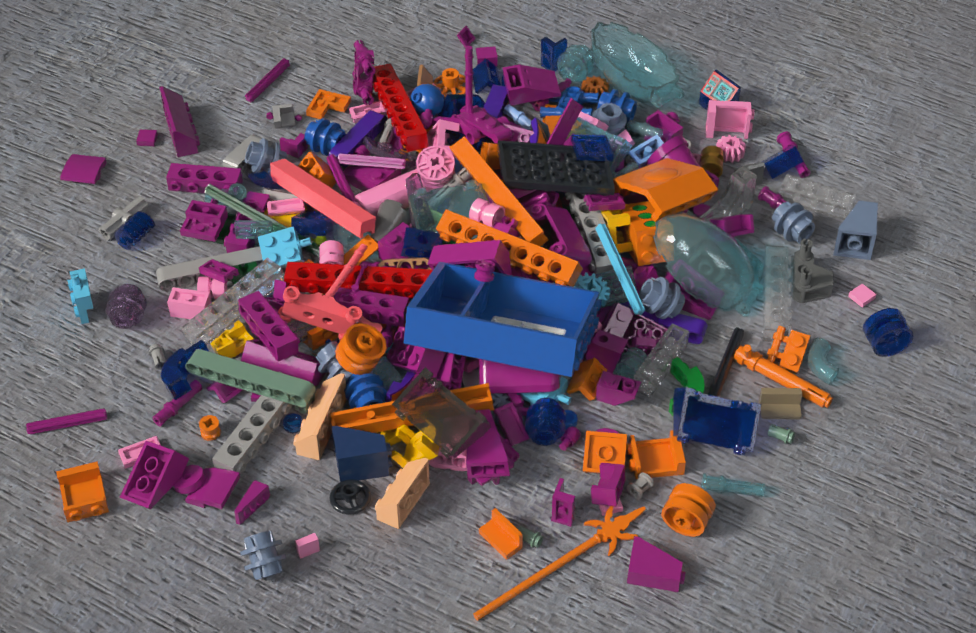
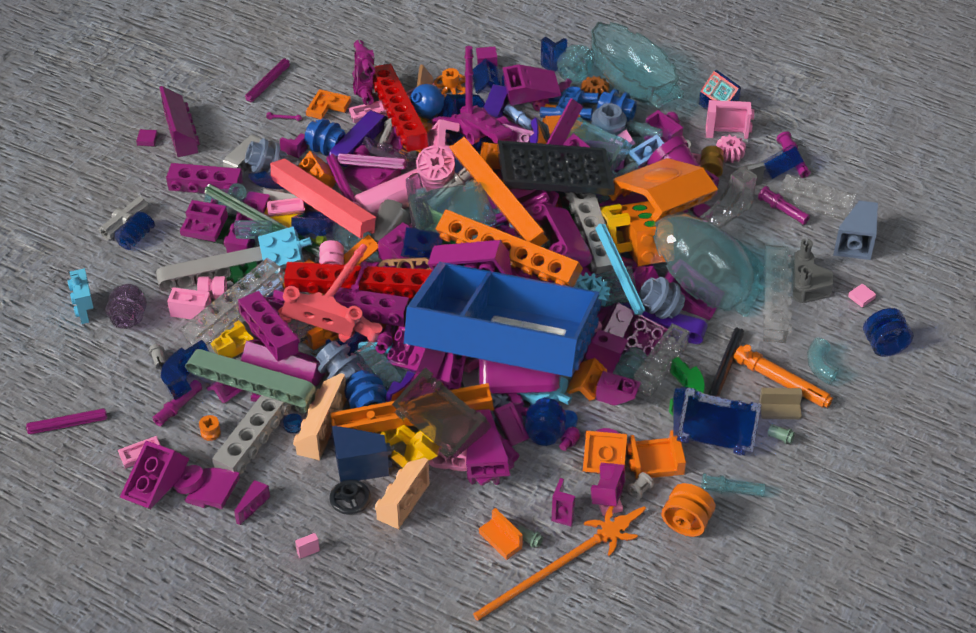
orange panel [56,461,109,523] -> none
magenta slope [60,154,107,184] -> none
magenta tile [199,259,239,283] -> none
sand blue piece [240,530,286,580] -> none
light grey panel [272,104,295,128] -> none
magenta sticker [274,279,286,300] -> none
orange wheel [335,323,387,375] -> none
magenta cylinder [419,109,433,129] -> none
magenta slope [457,25,476,47] -> none
bright pink wheel [469,198,505,227] -> none
magenta wheel [474,259,495,282] -> none
magenta tile [492,216,519,237] -> none
clear blue tile [571,134,614,161] -> none
bright pink tile [577,112,609,132] -> none
magenta tile [584,193,626,211] -> none
magenta slope [627,536,686,592] -> none
magenta tile [631,329,656,350] -> none
magenta panel [710,214,755,238] -> none
orange plate [767,326,811,374] -> none
sand blue piece [772,201,815,244] -> none

